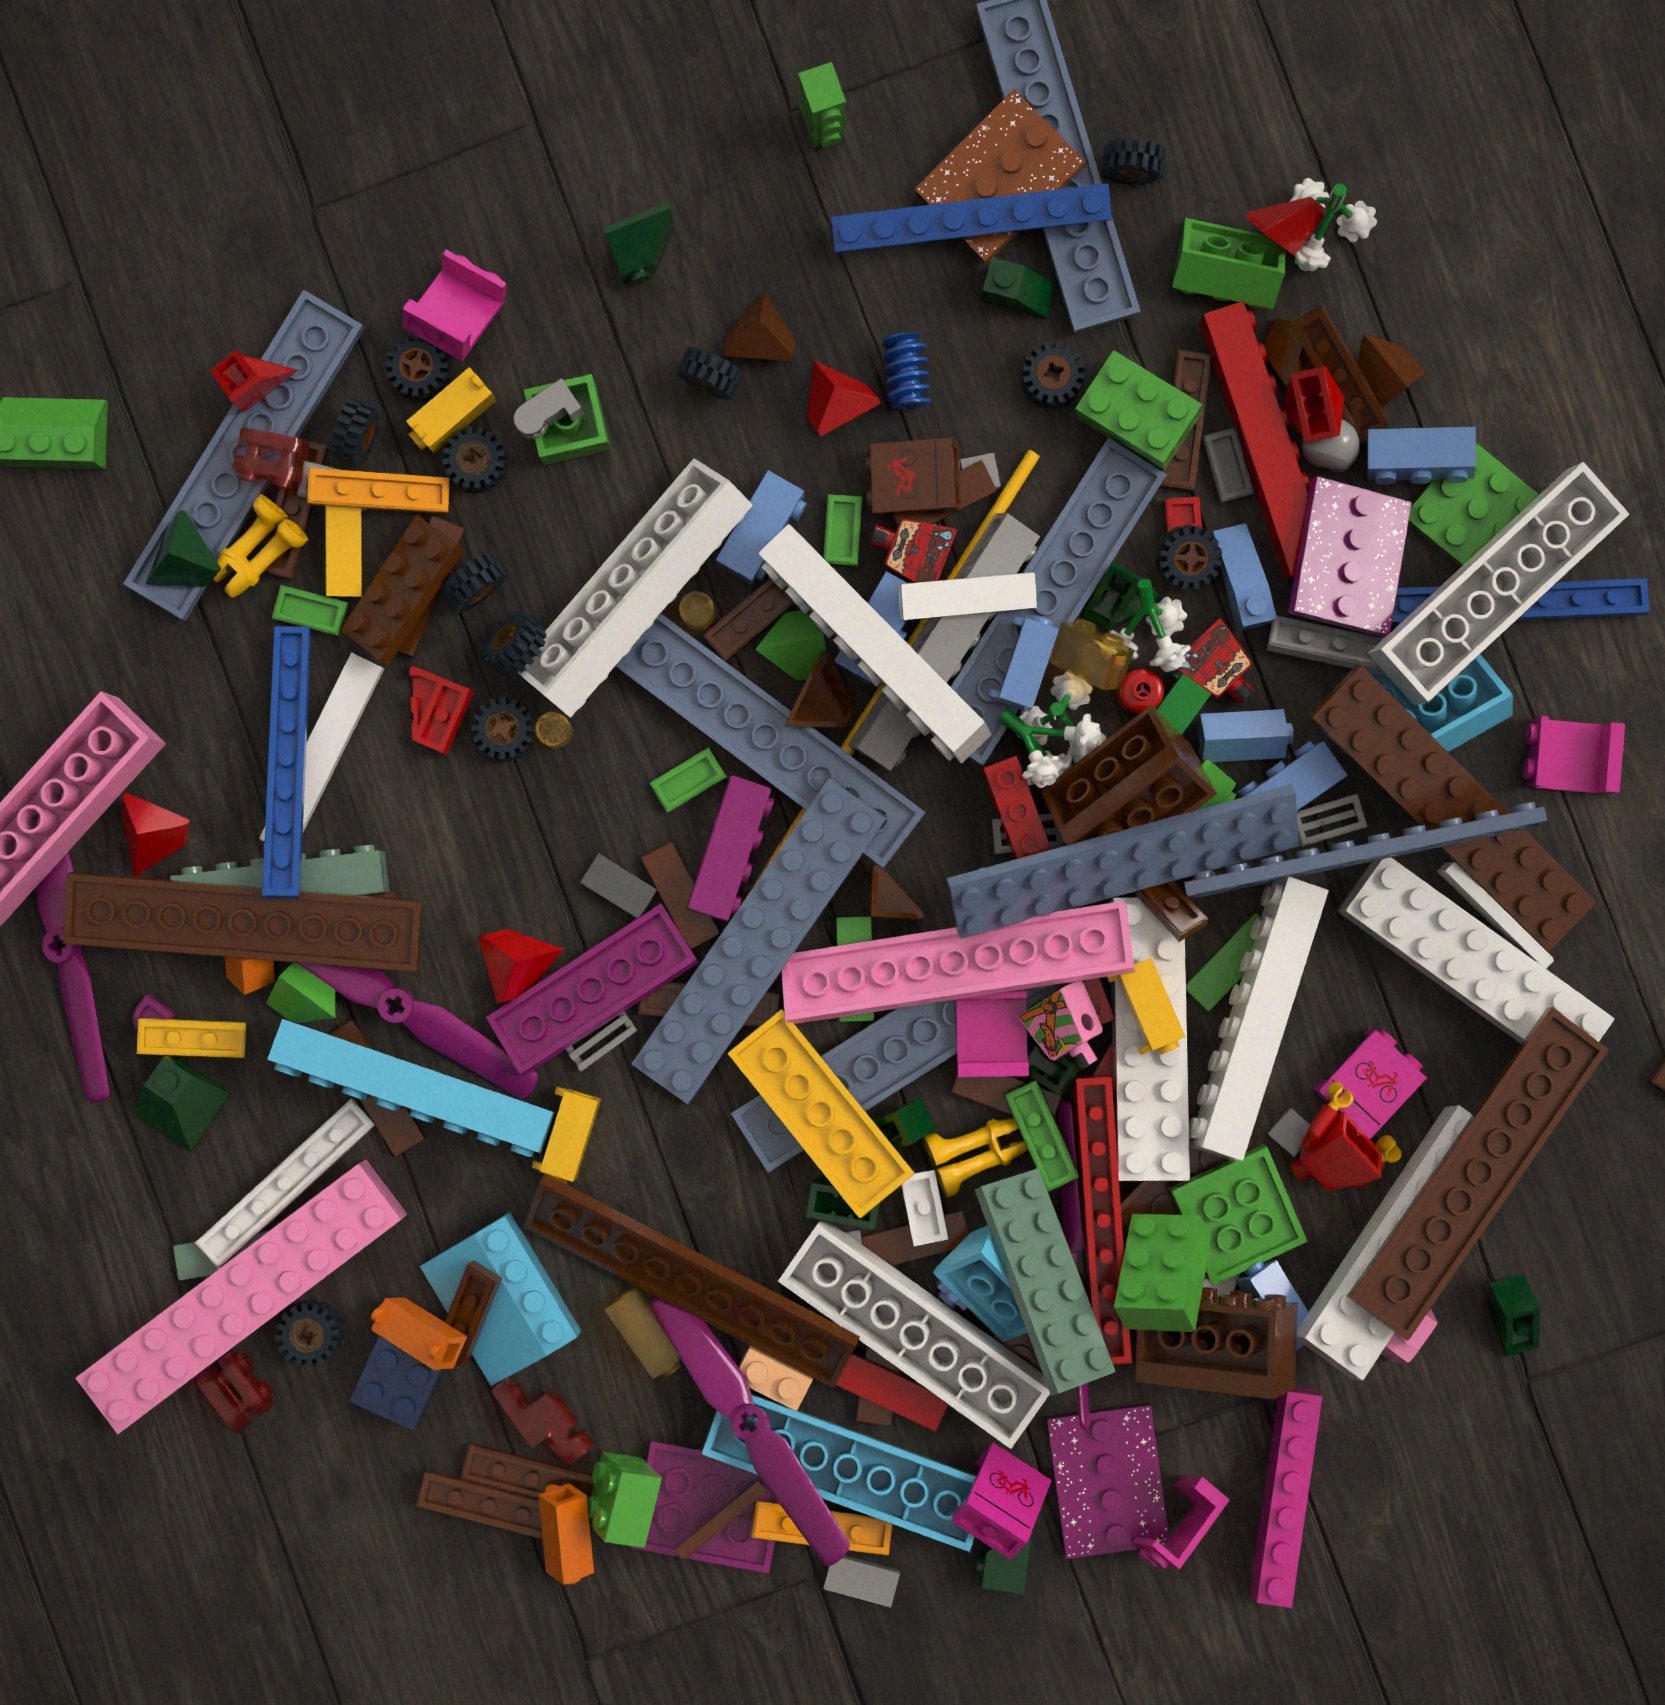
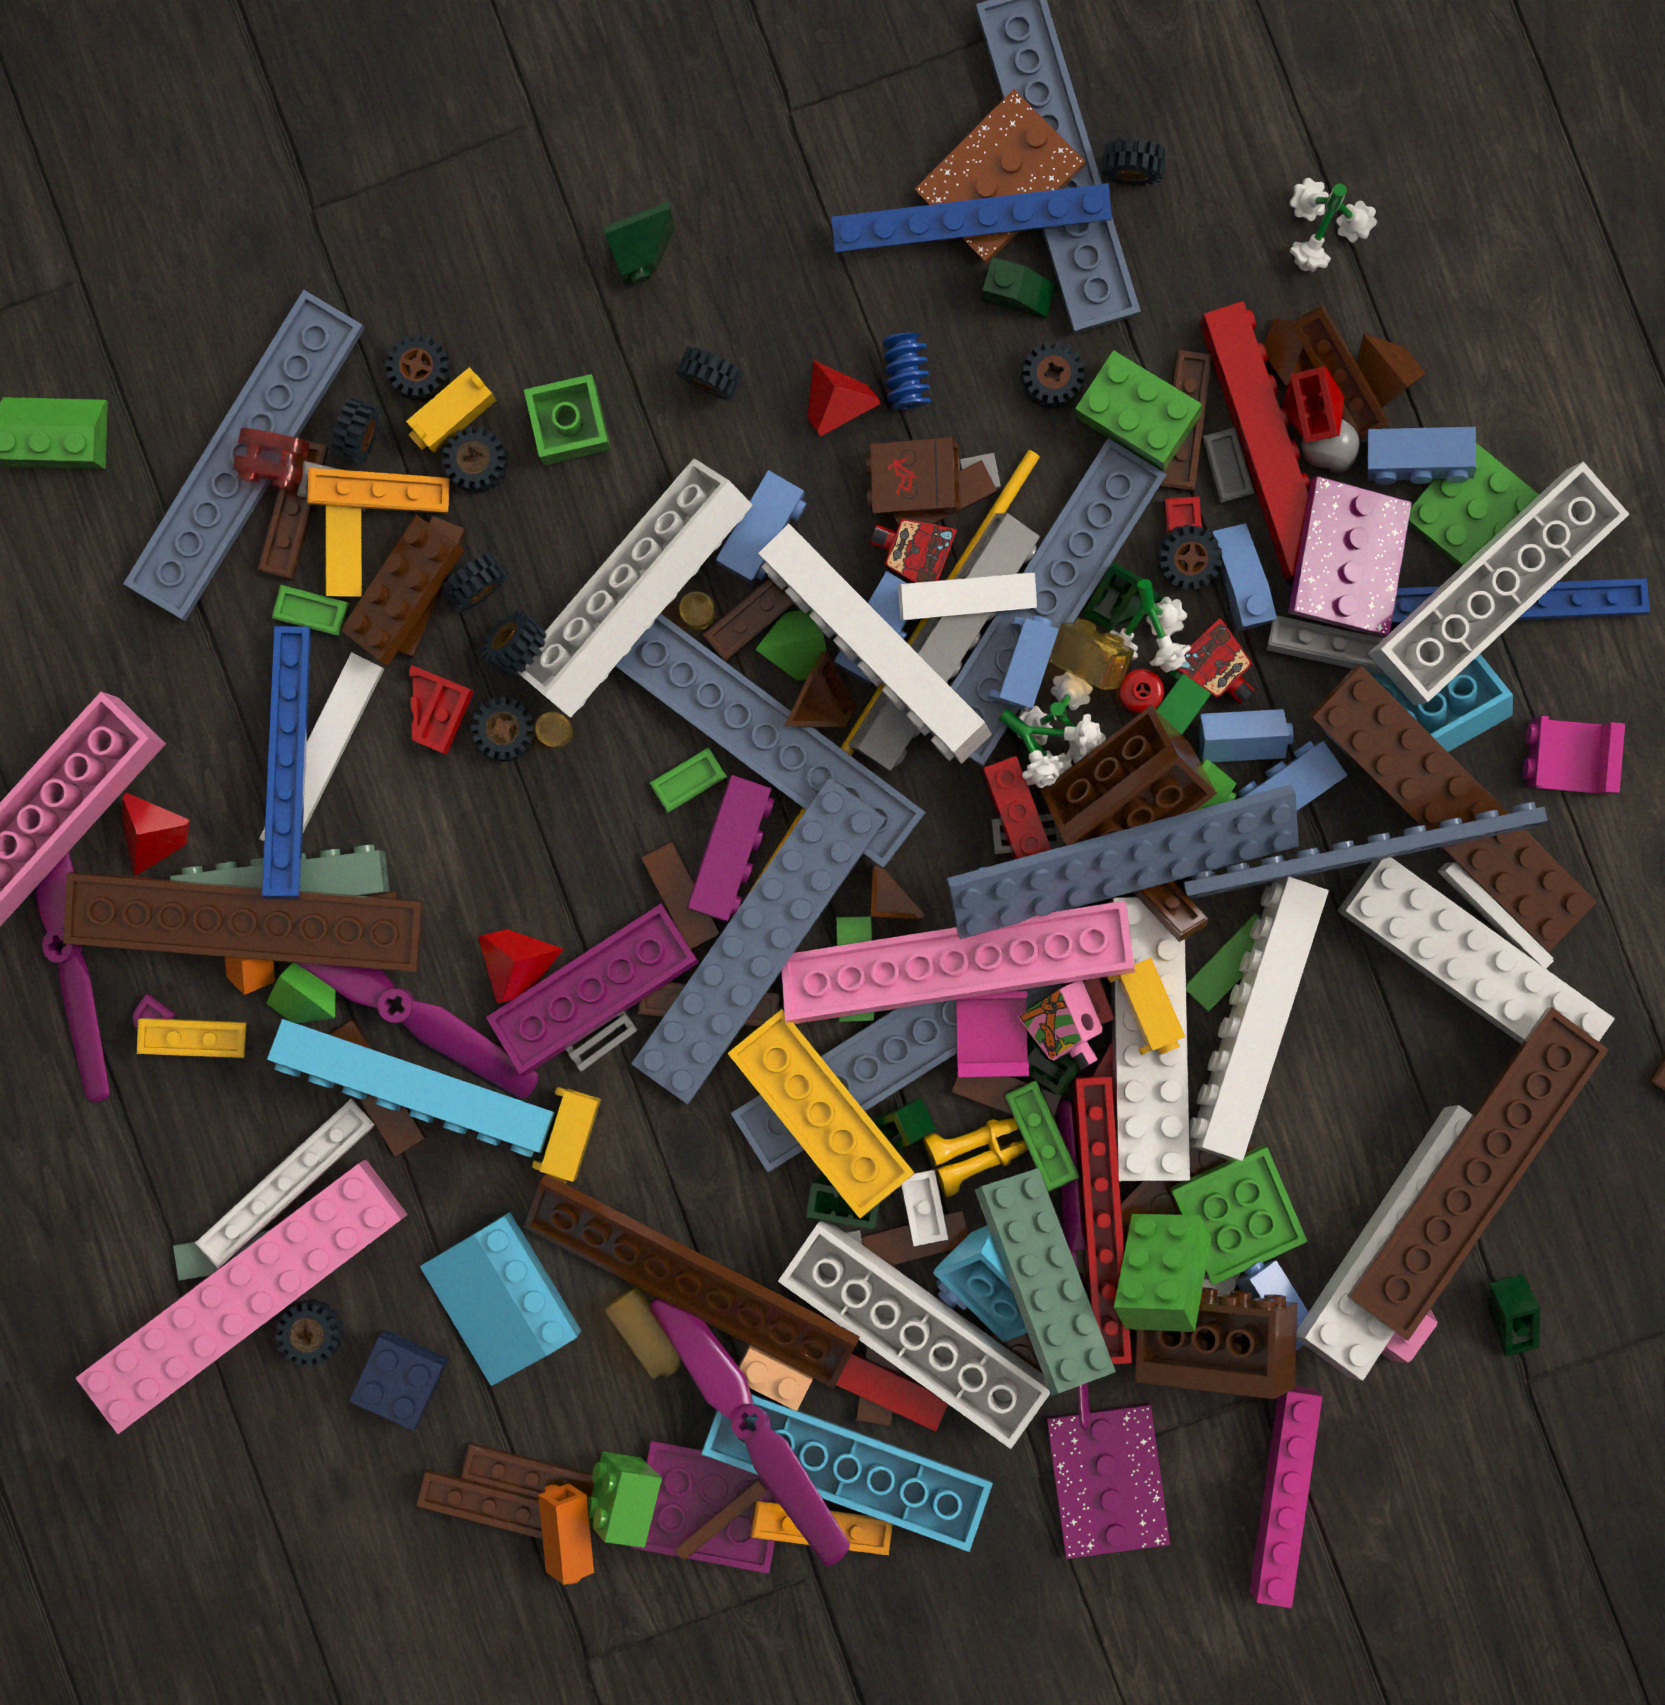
dark green slope [134,1055,232,1151] -> none
dark green slope [145,510,221,587] -> none
clear red brick [197,1350,275,1433] -> none
red slope [210,349,298,413] -> none
yellow piece [213,494,308,598] -> none
orange brick [371,1297,467,1370] -> none
dark pink panel [402,250,506,361] -> none
reddish brown tile [445,1260,502,1367] -> none
clear red plate [491,1378,594,1466] -> none
light grey leg [514,378,584,440] -> none
dark grey tile [580,853,658,919] -> none
reddish brown slope [724,291,795,361] -> none
bright green brick [798,62,846,148] -> none
bright green tile [823,494,862,567] -> none
light grey tile [823,1555,900,1607] -> none
dark pink panel [951,1442,1052,1560] -> none
dark green slope [975,1532,1032,1594] -> none
dark pink panel [1132,1475,1230,1570] -> none
bright green slope [1172,218,1286,309] -> none
red slope [1247,197,1326,256] -> none
light grey tile [1266,1107,1310,1157] -> none
red torso [1292,1082,1401,1191] -> none
light grey tile [1297,794,1367,847] -> none
dark pink panel [1312,1029,1427,1139] -> none

